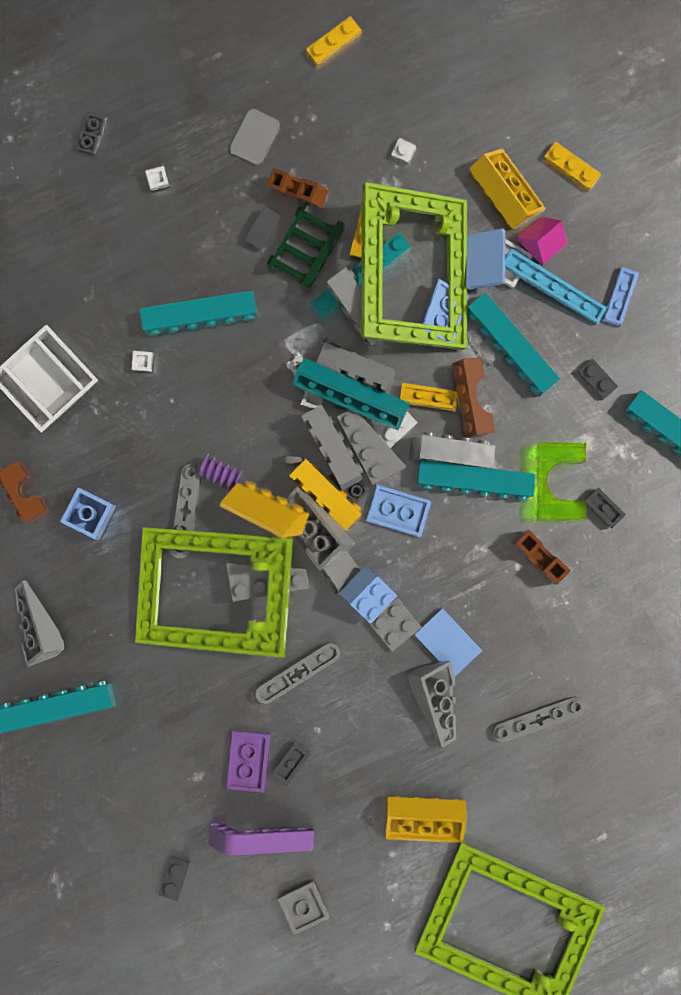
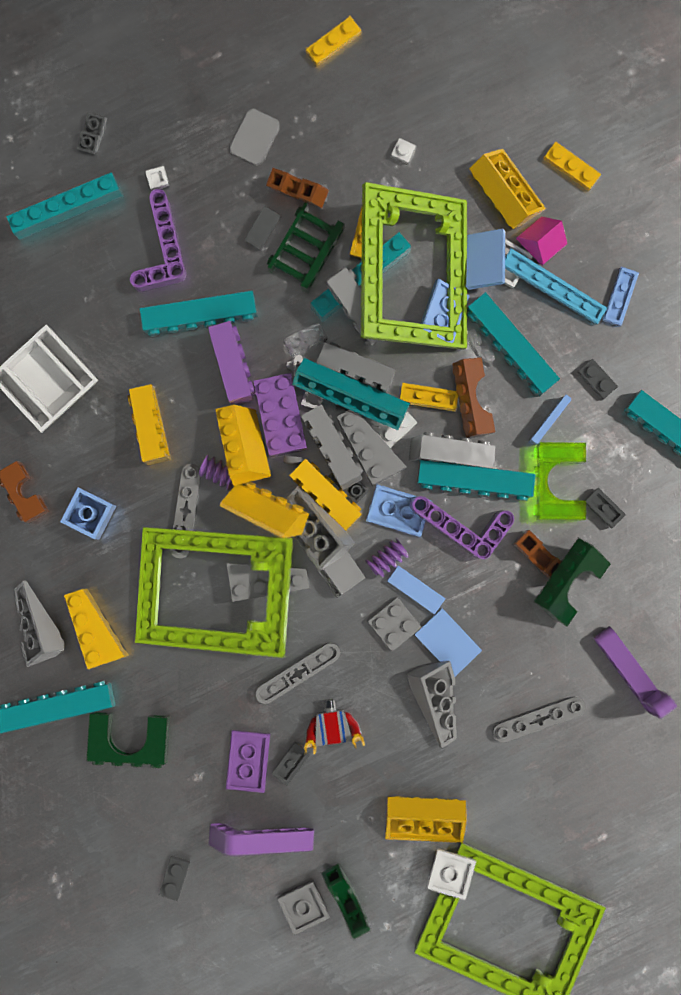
white plate [132,351,153,372] -> none
light blue brick [339,565,397,624] -> none
none -> teal brick [6,172,123,240]
none -> yellow wedge [64,589,129,669]
none -> dark green arch [86,712,170,768]
none -> yellow wedge [127,384,171,465]
none -> medium lavender beam [130,189,186,292]
none -> medium lavender brick [208,321,256,405]
none -> yellow slope [215,405,271,486]
none -> medium lavender brick [253,373,308,458]
none -> torso [304,699,365,755]
none -> dark green arch [321,863,371,940]
none -> medium lavender piece [365,537,409,577]
none -> light blue tile [388,565,445,614]
none -> medium lavender beam [410,496,514,559]
none -> white plate [427,849,476,900]
none -> light blue tile [529,394,571,446]
none -> dark green arch [534,537,611,627]
none -> medium lavender beam [594,626,677,719]

